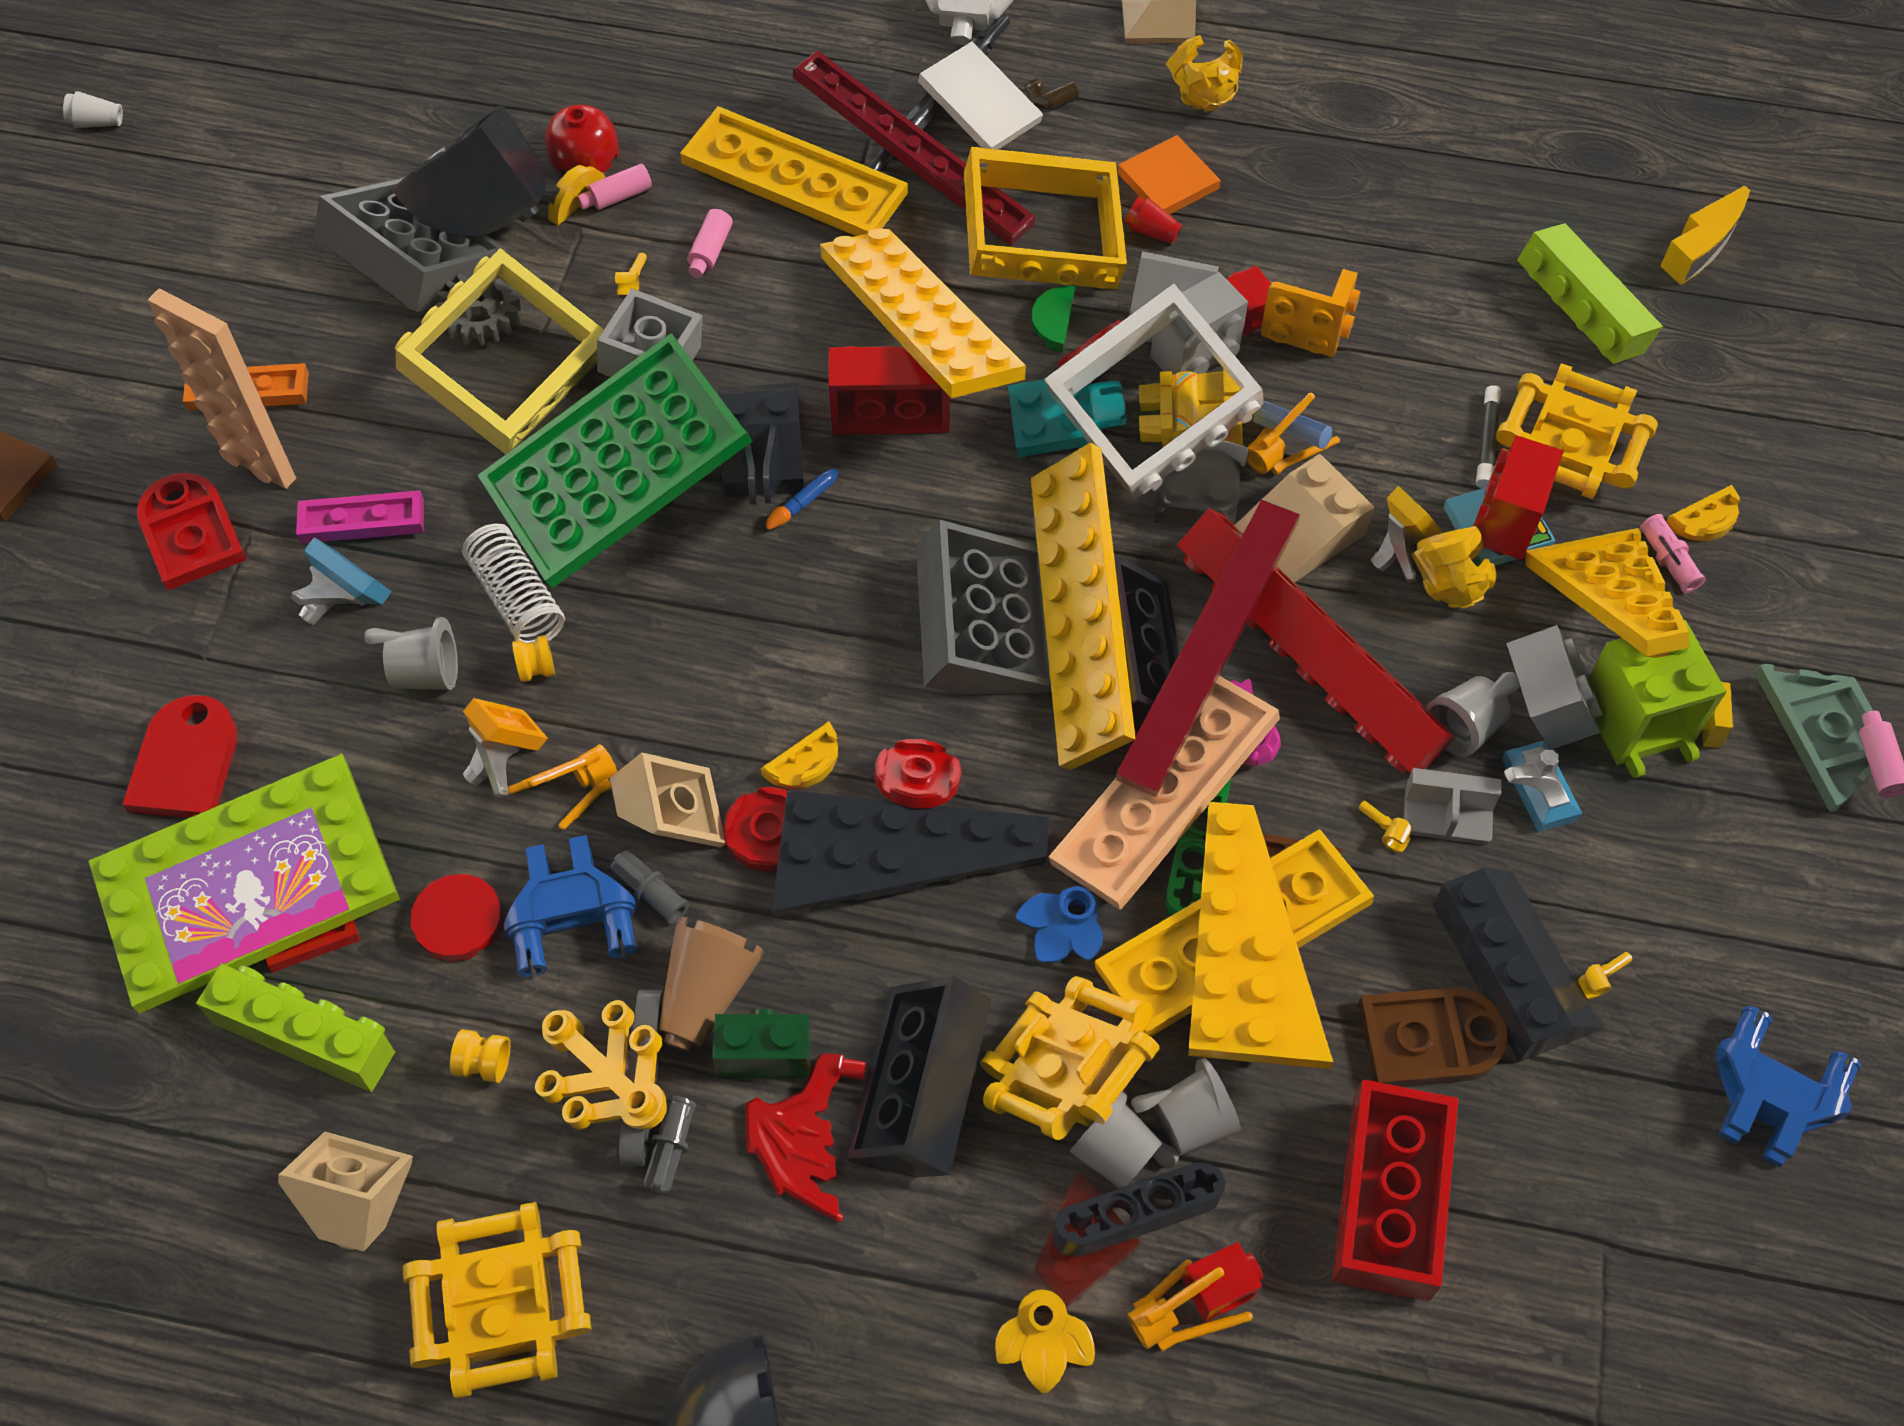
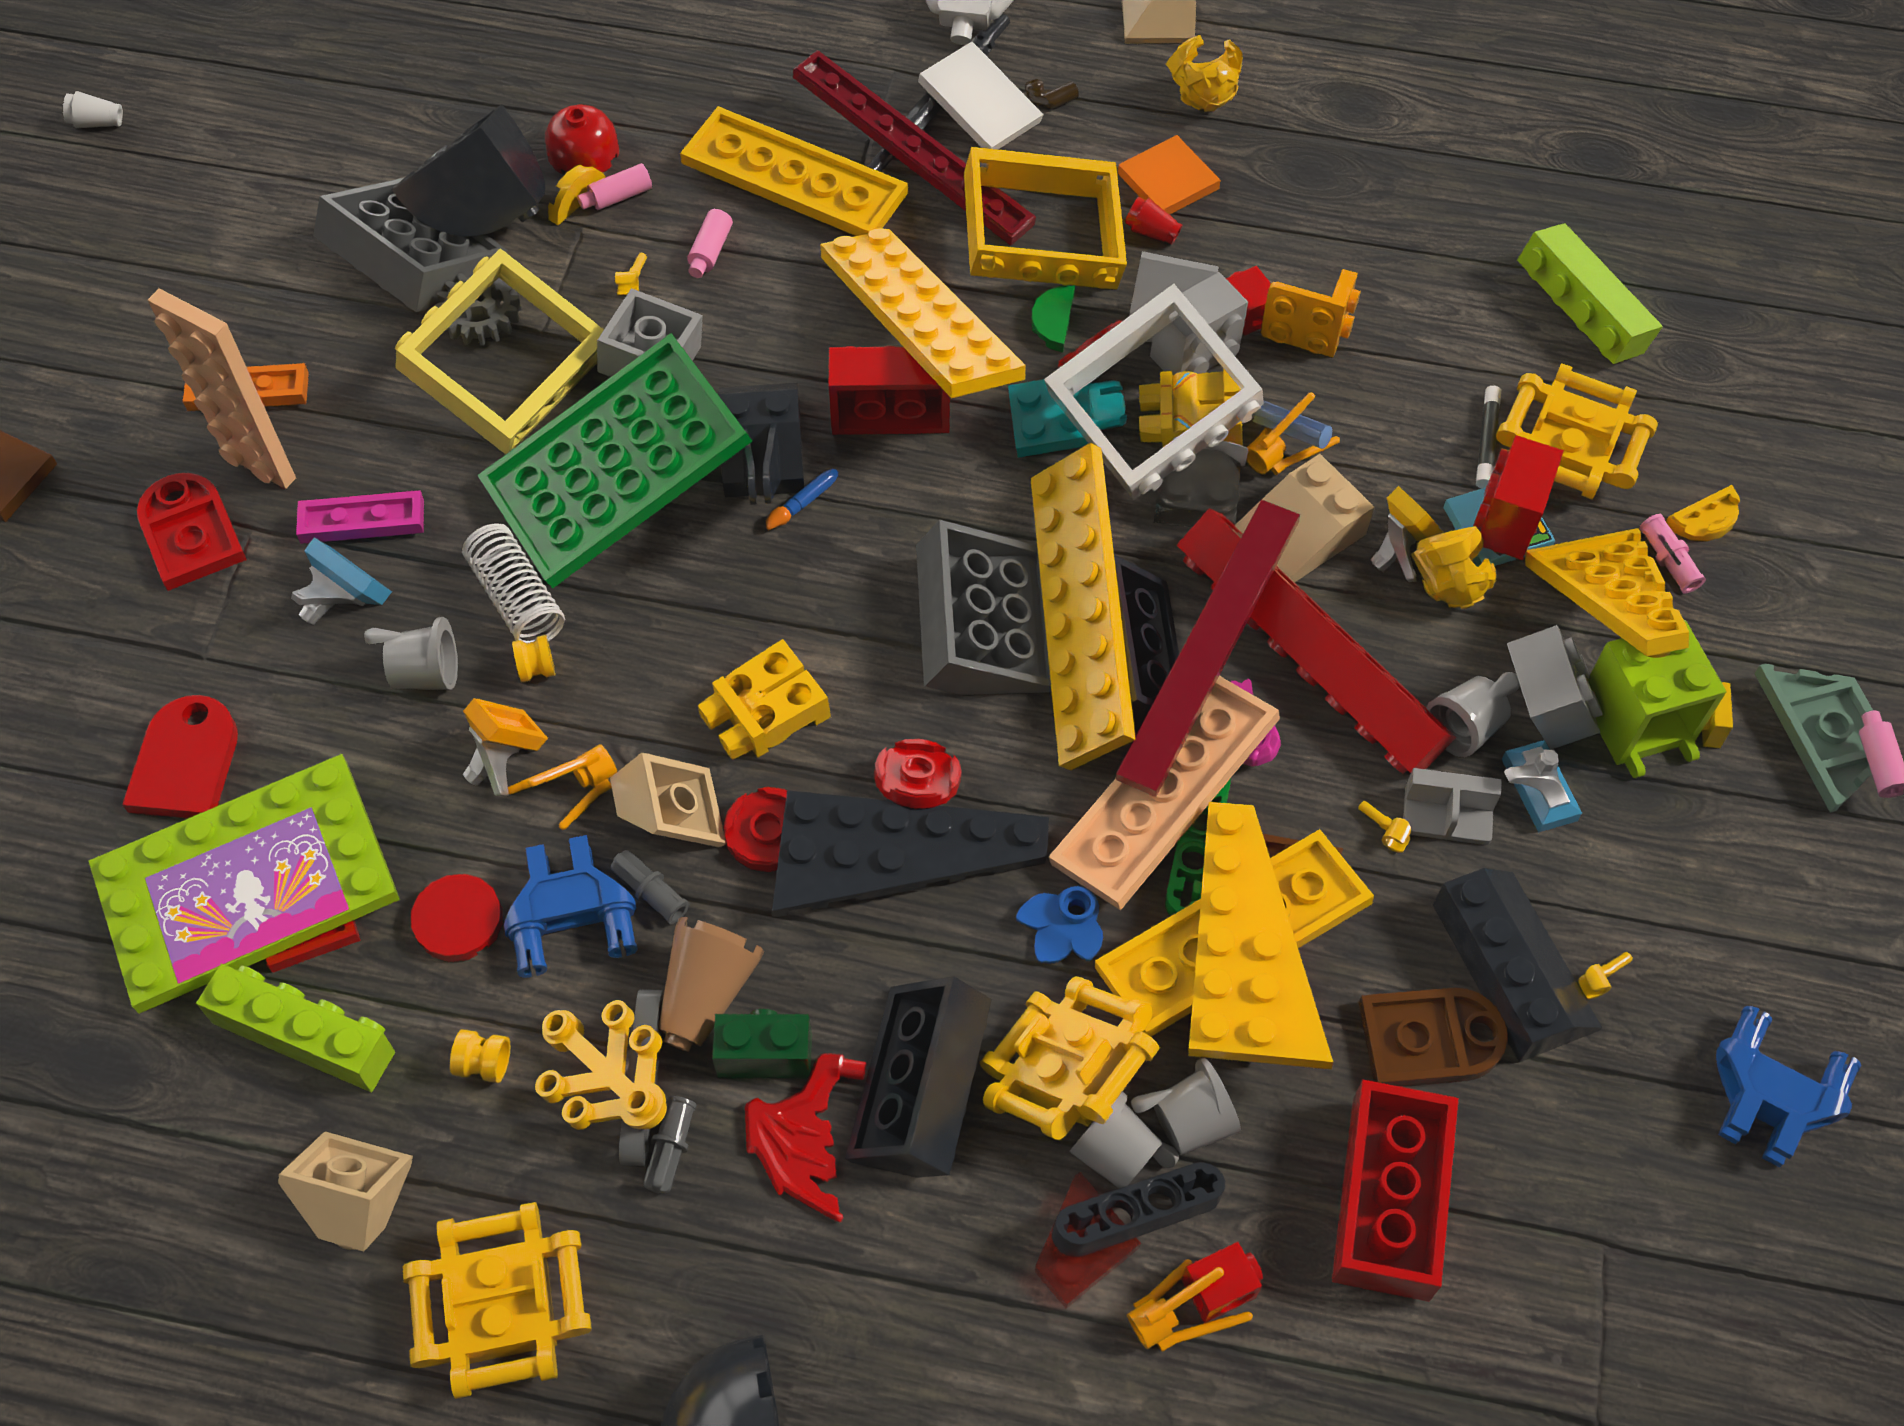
yellow tile [761,721,838,790] -> none
yellow plate [995,1289,1095,1394] -> none
yellow slope [1661,186,1750,285] -> none
none -> yellow hips [698,639,831,760]

